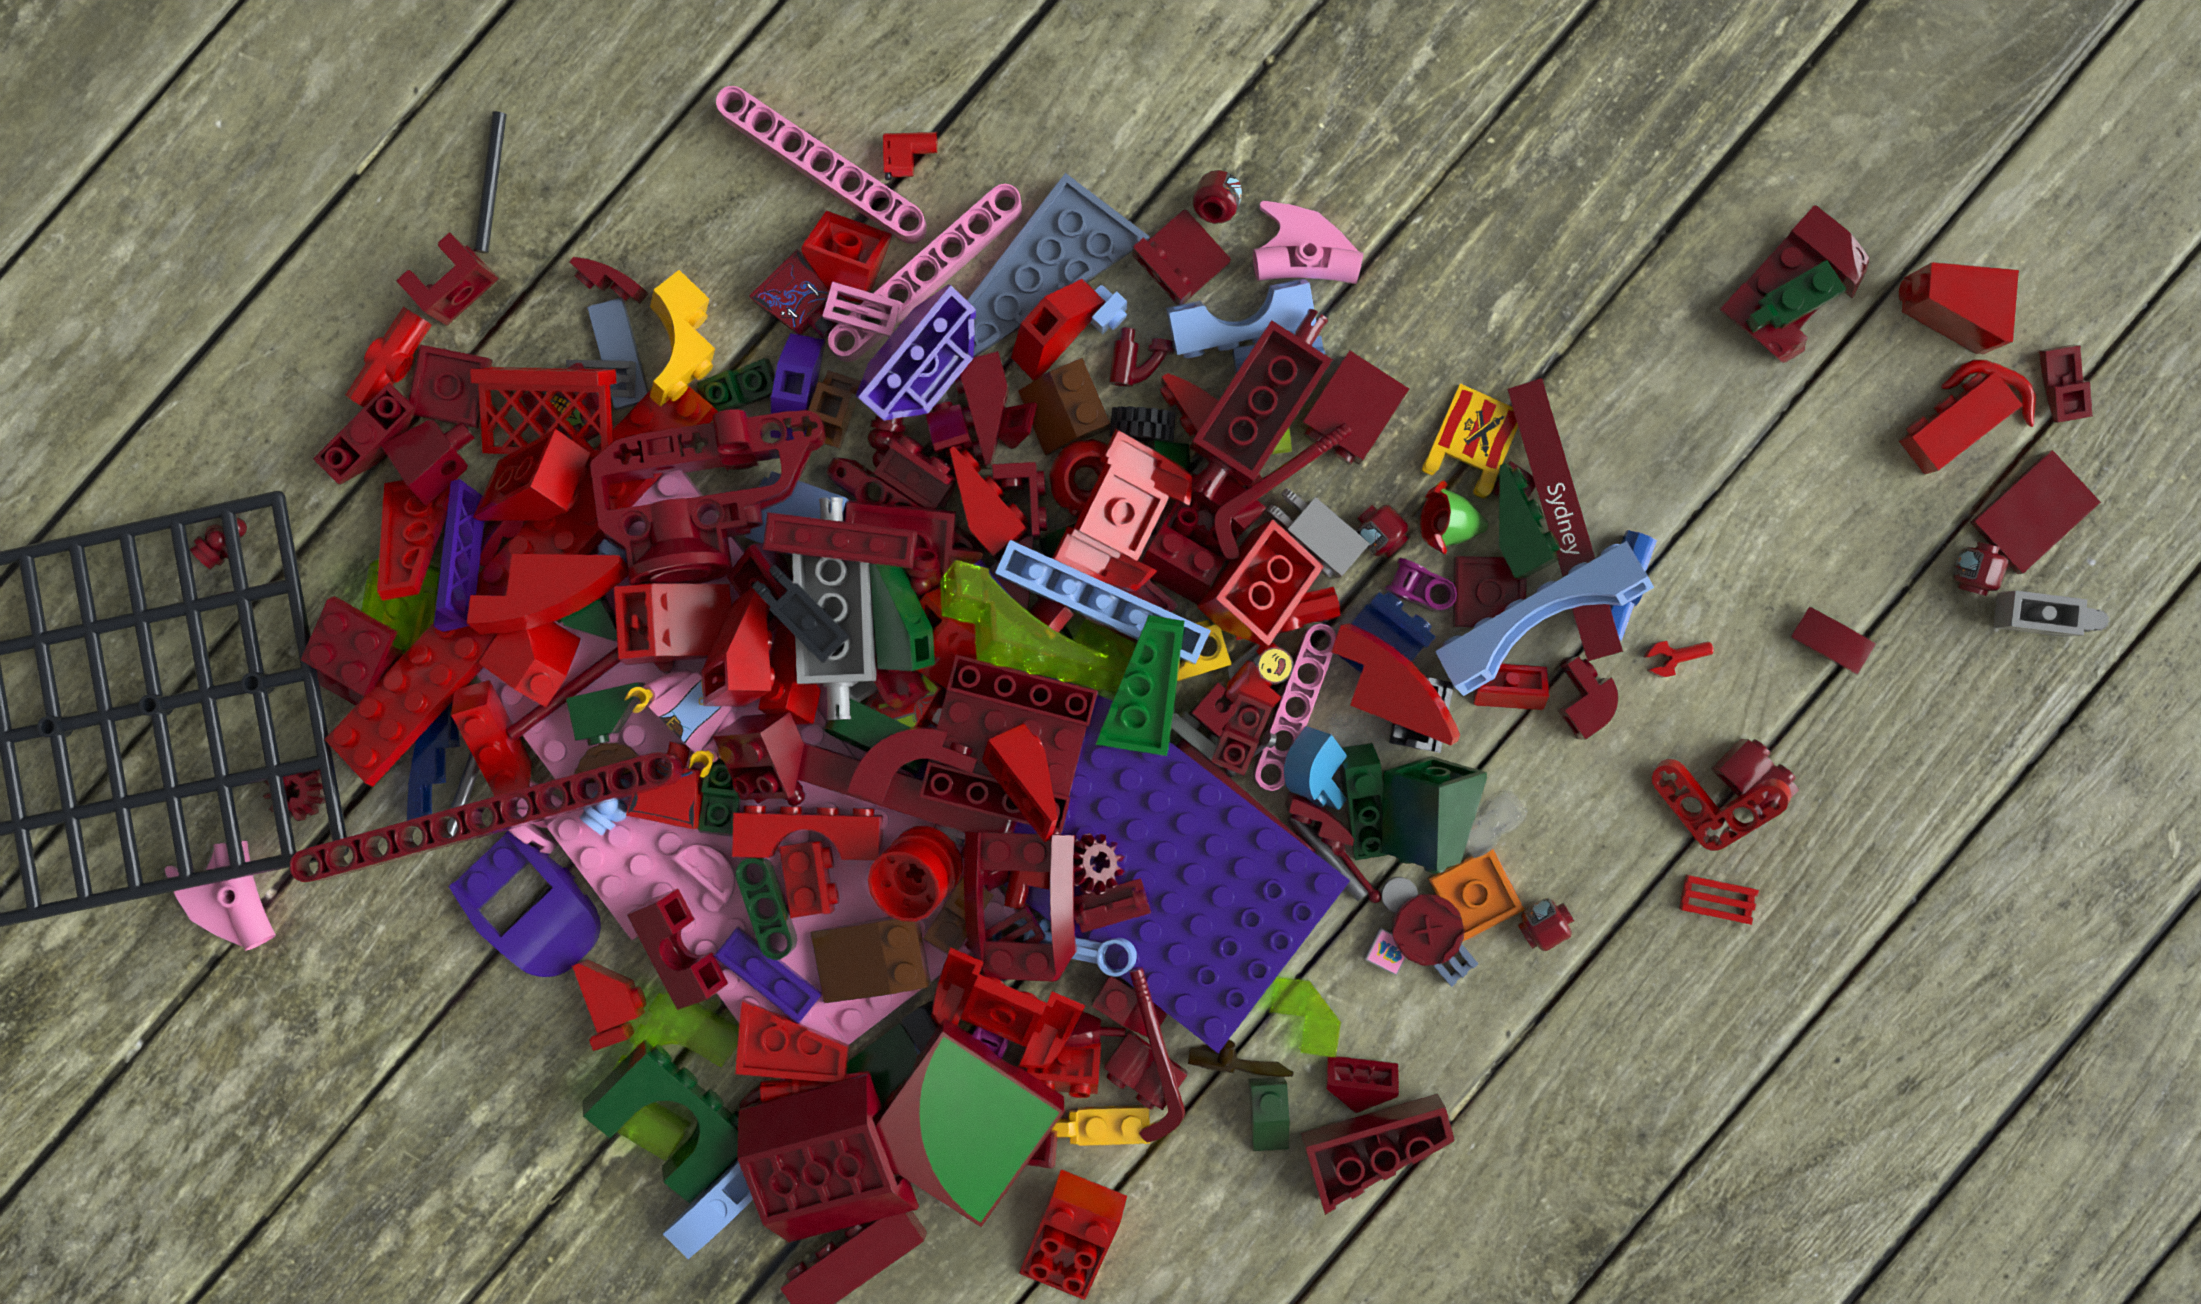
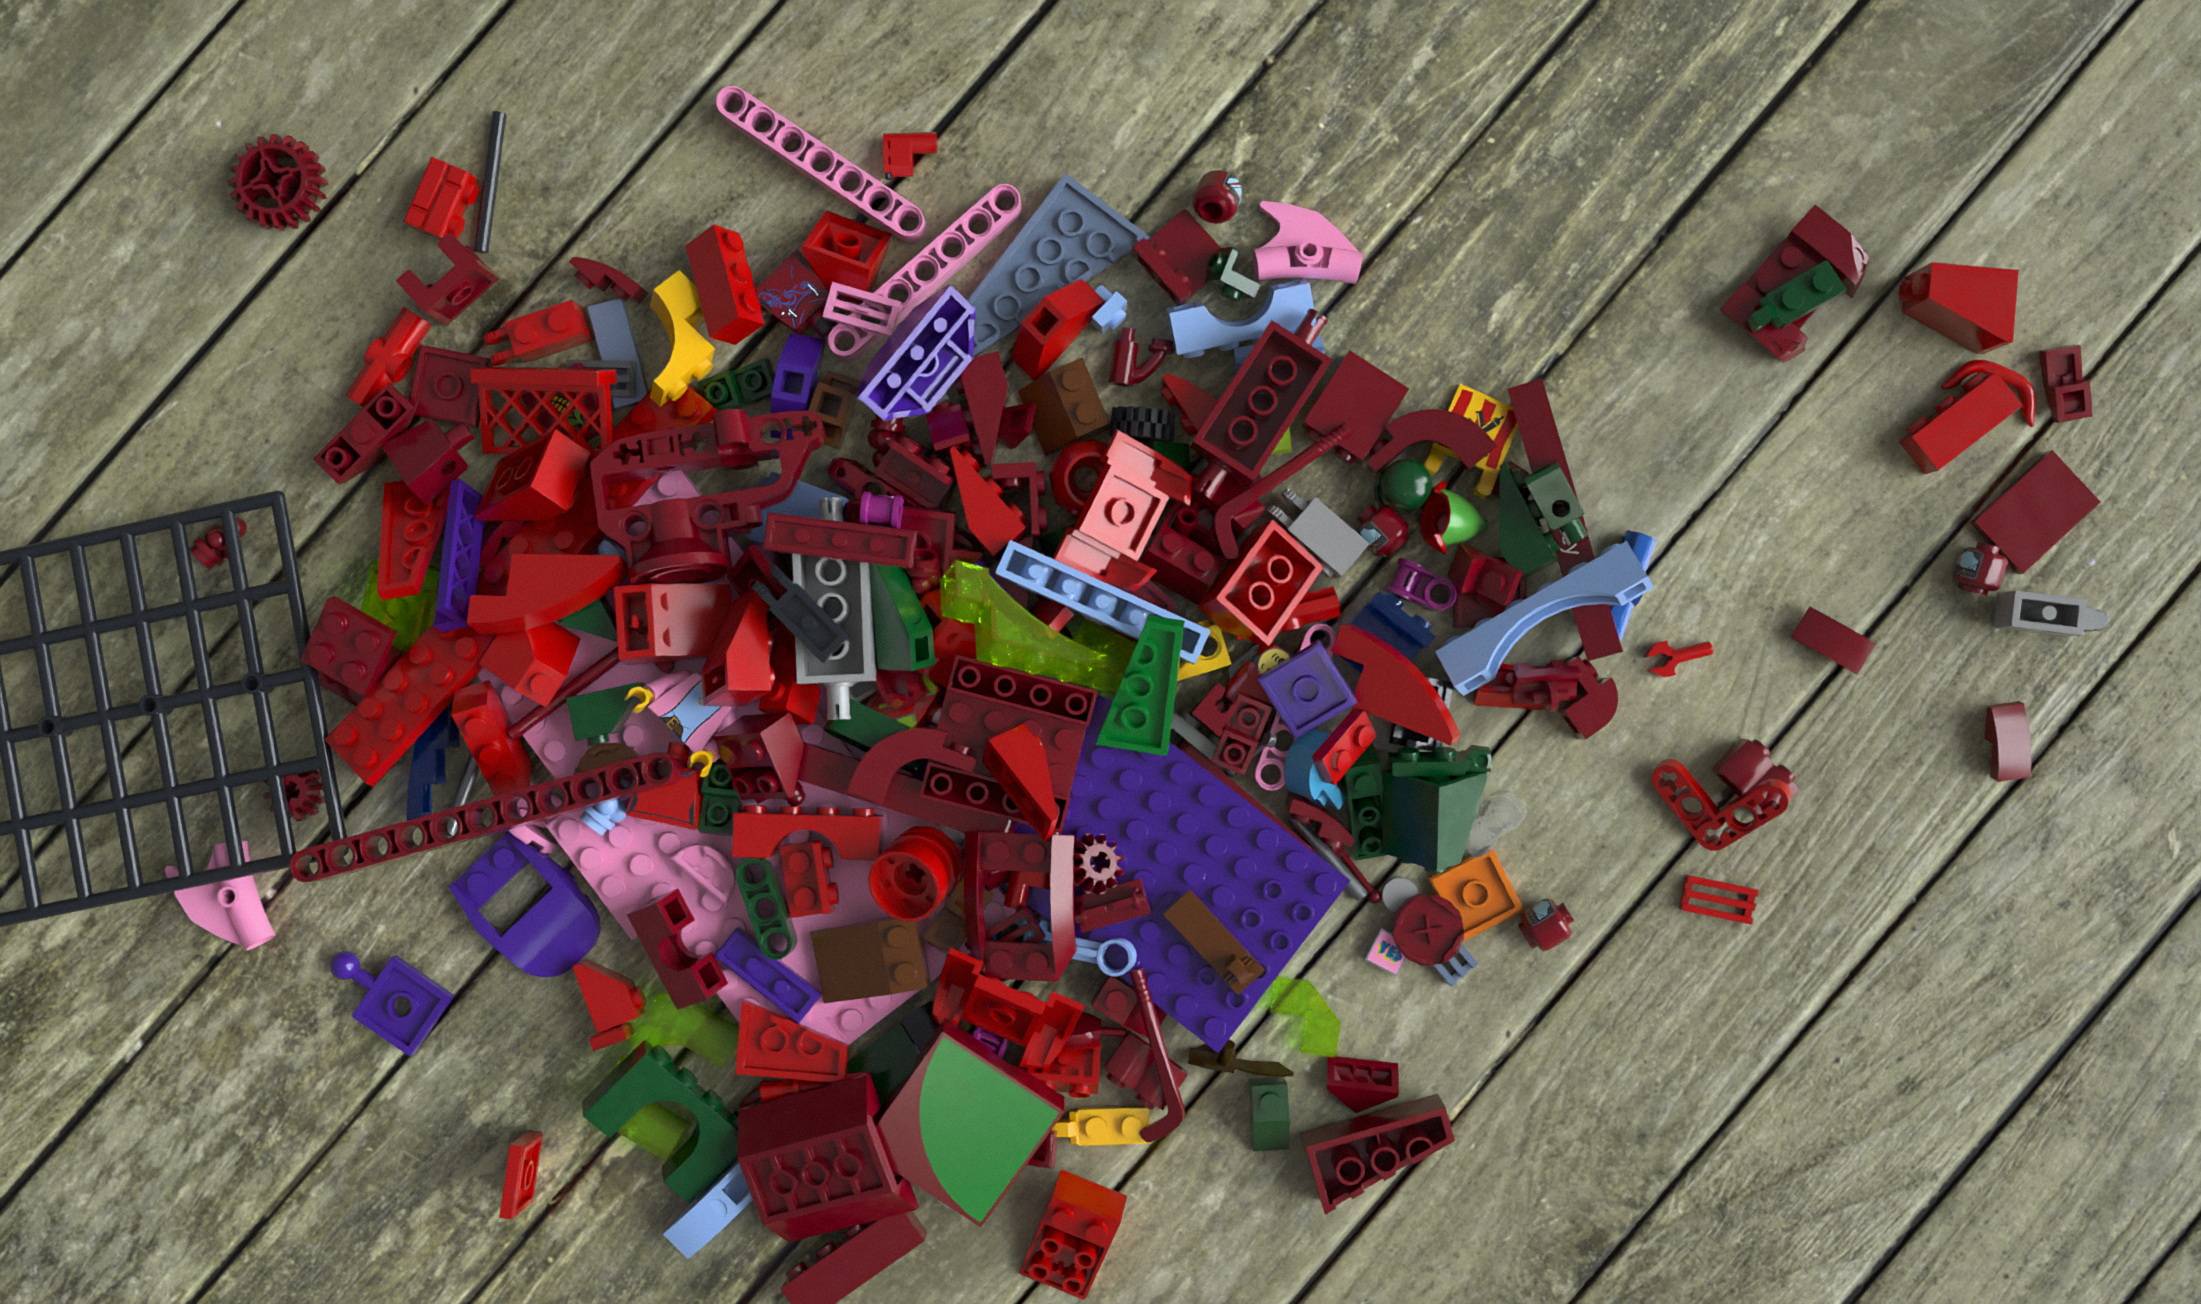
none -> dark red gear [227,134,329,231]
none -> dark purple plate [330,951,455,1056]
none -> red brick [403,157,479,240]
none -> red hinge [483,299,594,366]
none -> red tile [499,1130,543,1220]
none -> red brick [685,224,765,345]
none -> magenta piece [860,491,904,529]
none -> reddish brown hinge [1163,889,1265,995]
none -> dark green bracket [1205,247,1260,302]
none -> dark purple tile [1257,640,1357,739]
none -> red piece [1311,708,1377,785]
none -> dark red arch [1367,409,1497,473]
none -> dark green helmet [1374,458,1432,515]
none -> dark green hinge [1388,745,1491,777]
none -> dark red slope [1447,543,1523,605]
none -> dark red hips [1510,659,1581,712]
none -> dark green torso [1524,461,1588,545]
none -> slope [1984,701,2031,782]

